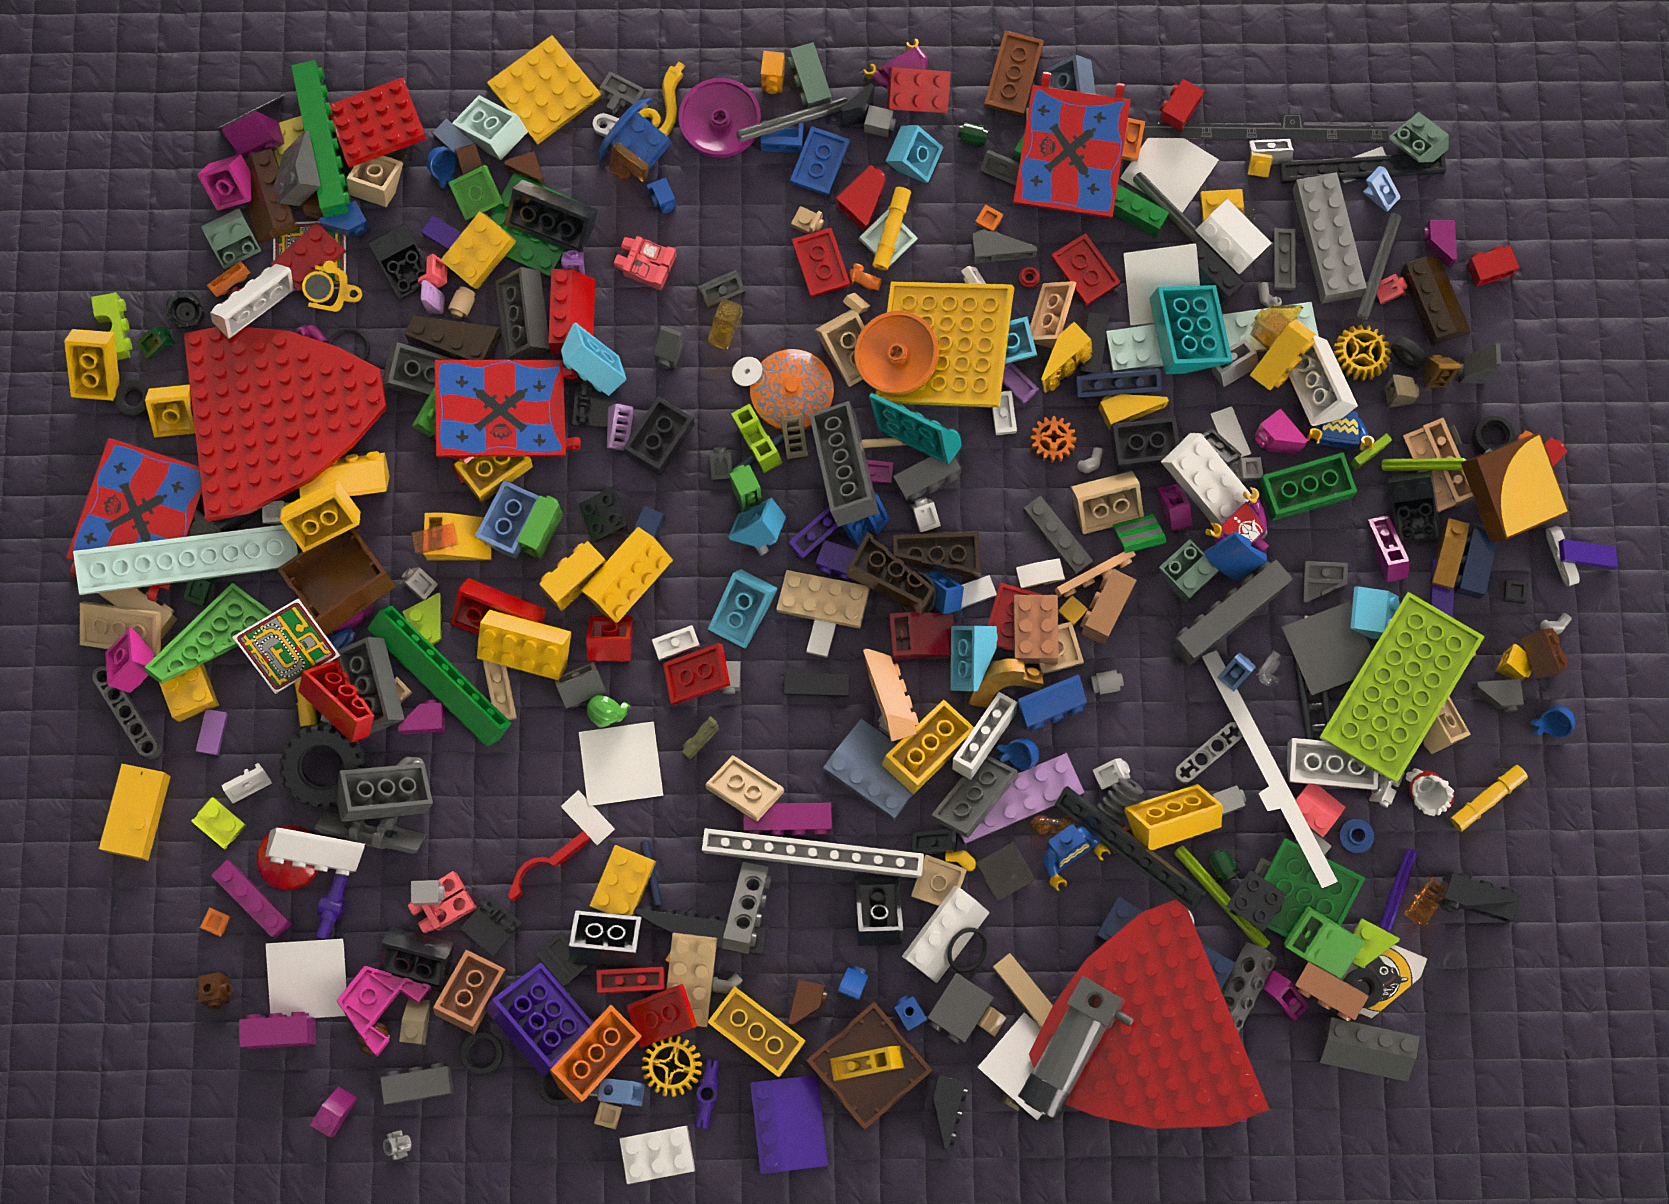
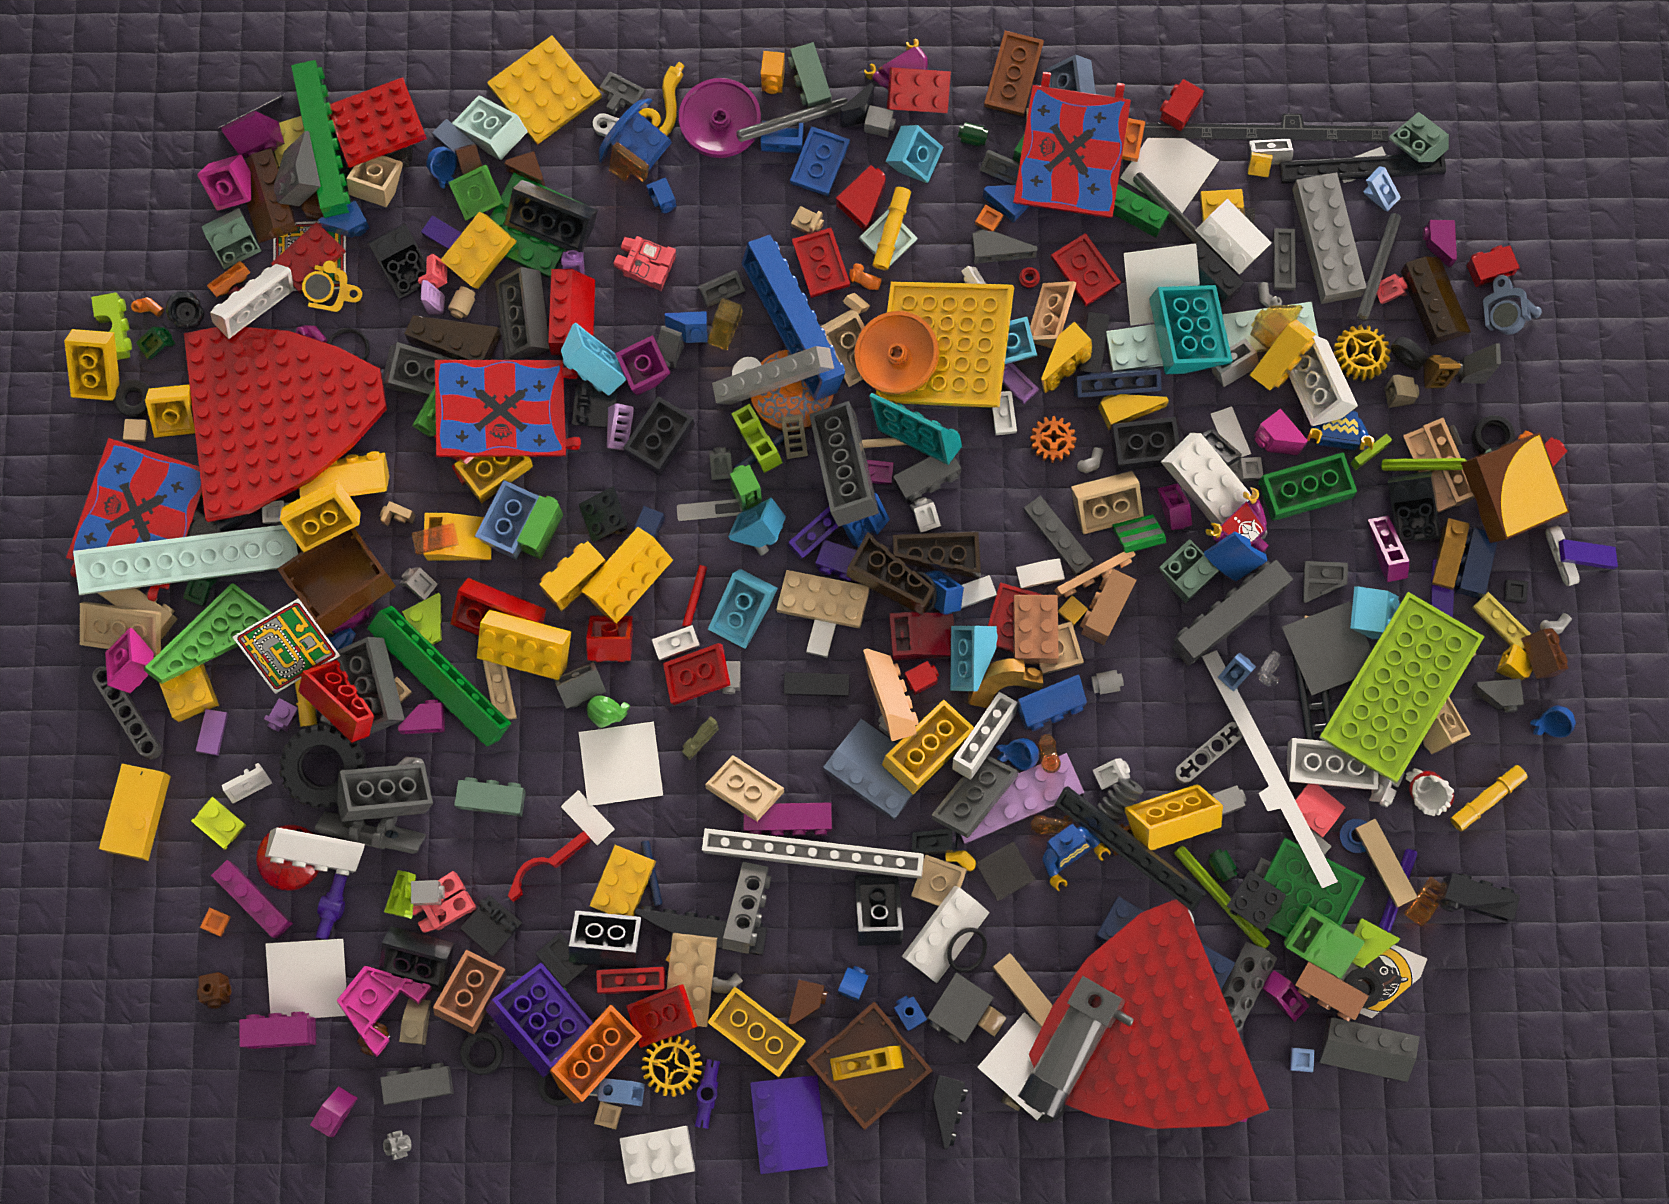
none -> tan tile [123,419,148,442]
none -> orange arm [131,298,164,317]
none -> medium lavender bracket [264,698,298,732]
none -> tan bracket [380,501,416,526]
none -> lime wing [384,870,416,919]
none -> sand green brick [454,777,526,817]
none -> magenta slope [615,335,670,396]
none -> blue slope [665,311,708,343]
none -> light grey sticker [677,499,742,521]
none -> red bar [682,565,707,627]
none -> light grey brick [712,346,834,405]
none -> blue brick [741,235,845,401]
none -> red brick [904,661,939,695]
none -> blue slope [983,185,1029,223]
none -> clear orange piece [1038,734,1061,773]
none -> light blue tile [1290,1048,1314,1072]
none -> tan tile [1355,819,1417,907]
none -> light yellow tile [1472,592,1531,649]
none -> sand blue piece [1483,275,1542,335]

